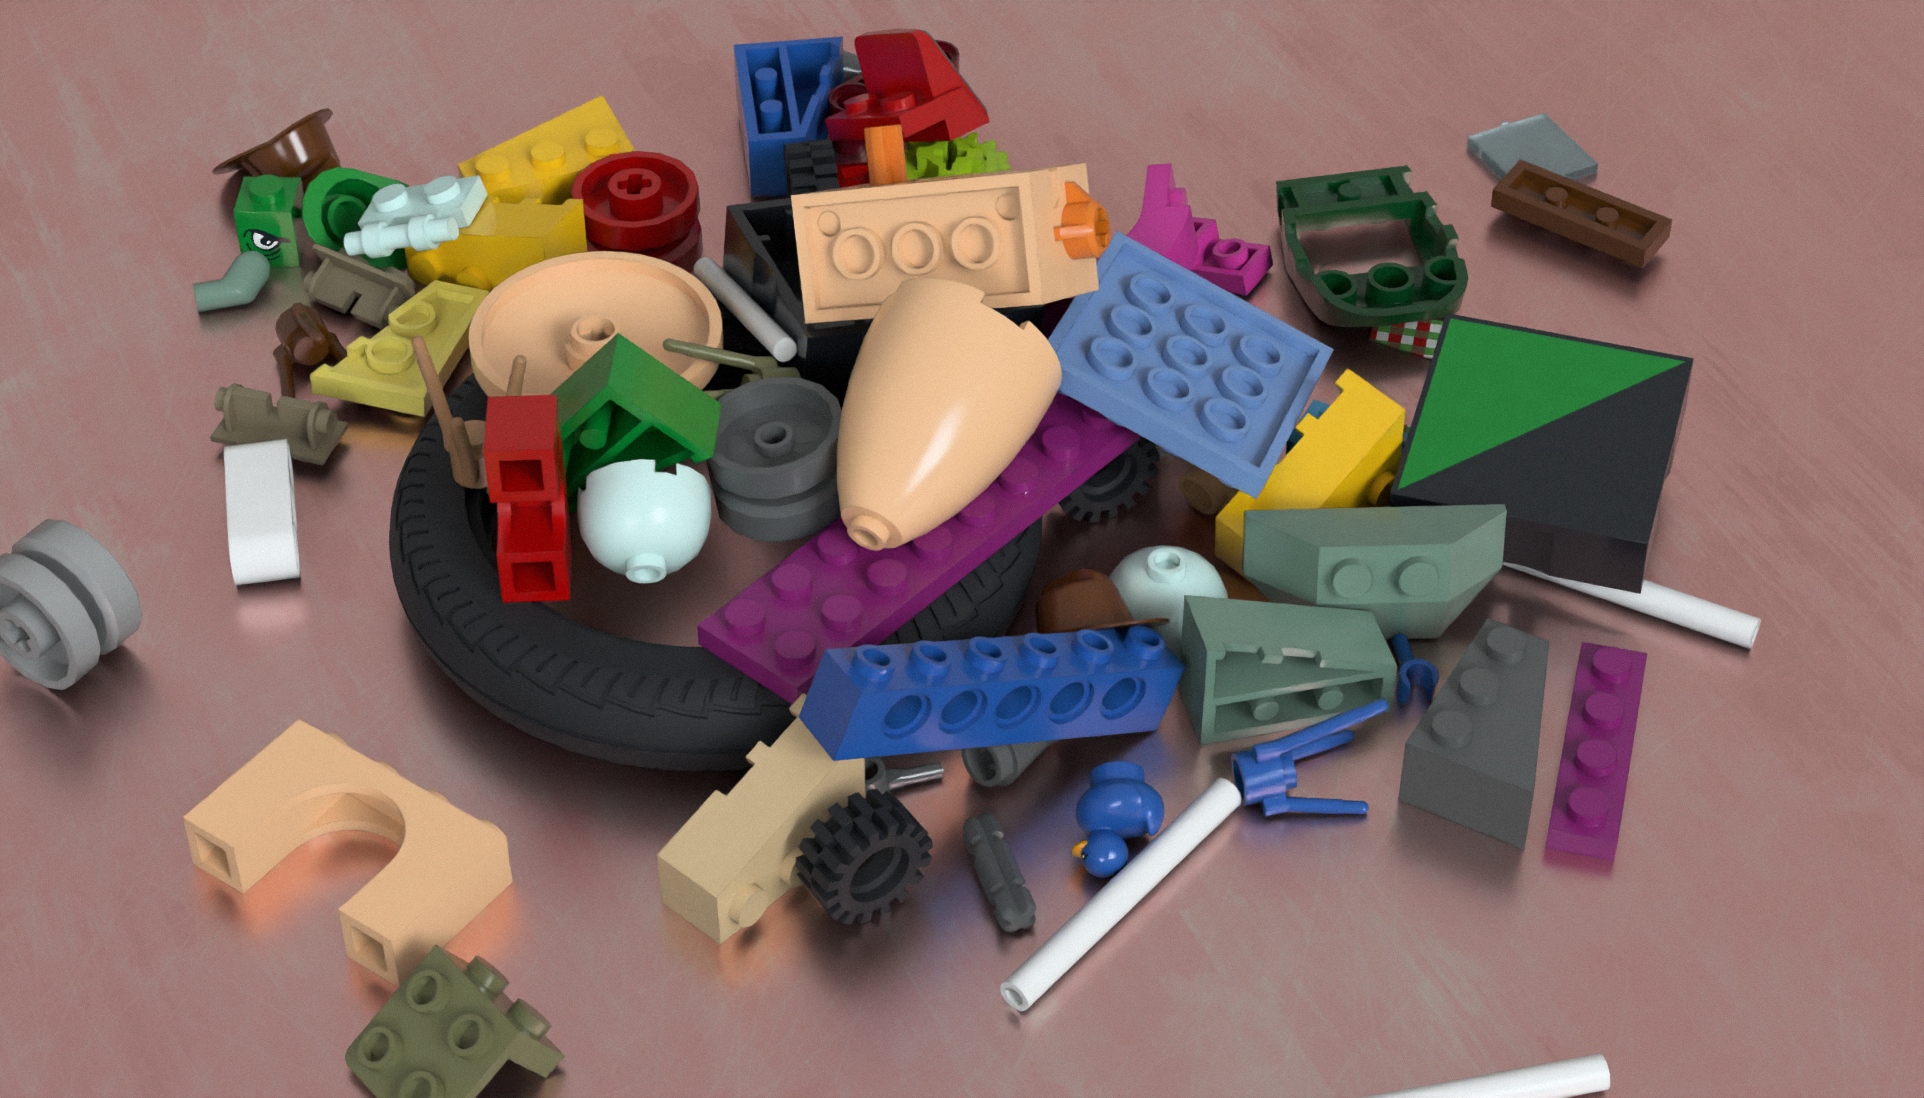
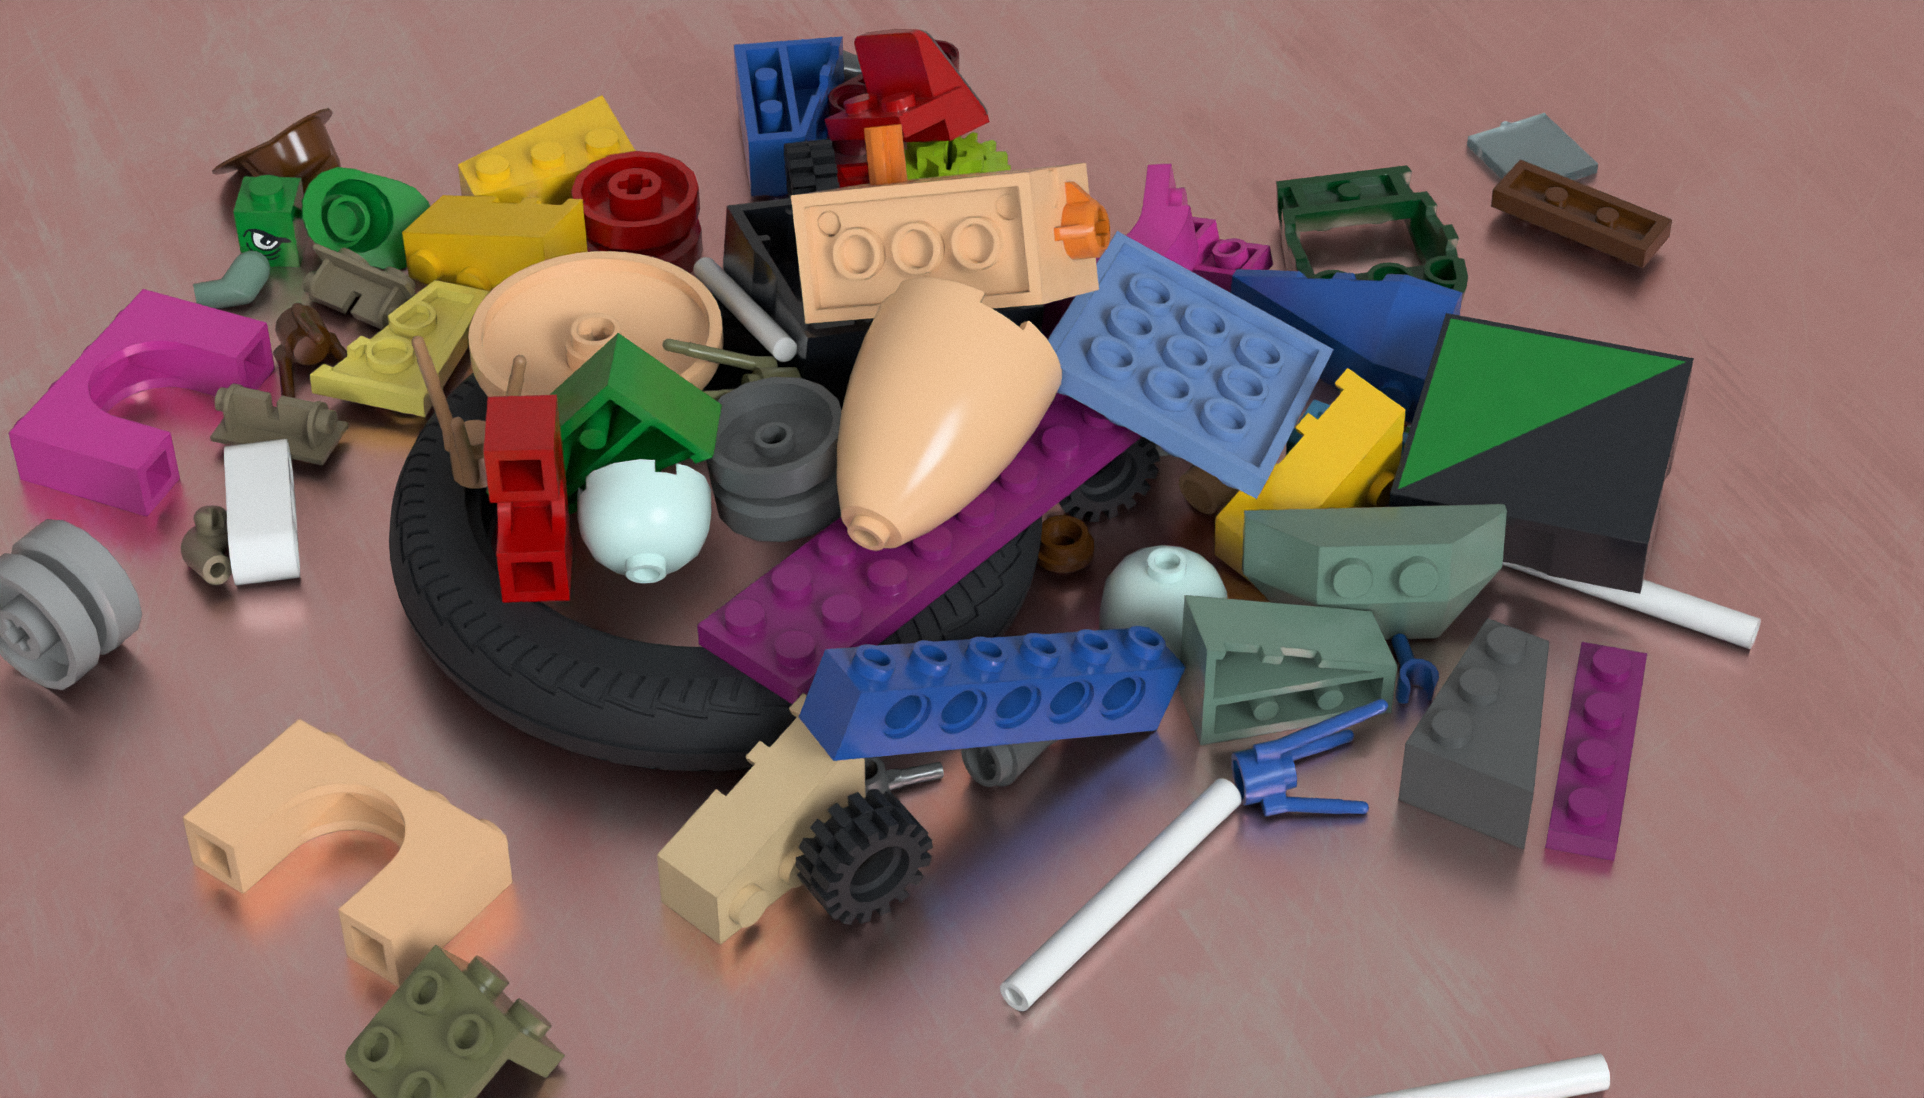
light aqua plate [344,175,488,258] -> none
dark grey axle [963,813,1036,933] -> none
reddish brown piece [1035,568,1170,634] -> none
blue animal [1071,761,1164,879] -> none
none -> dark pink arch [8,289,275,517]
none -> dark tan arm [181,505,232,585]
none -> reddish brown plate [1037,515,1094,573]
none -> blue wedge [1231,269,1463,424]

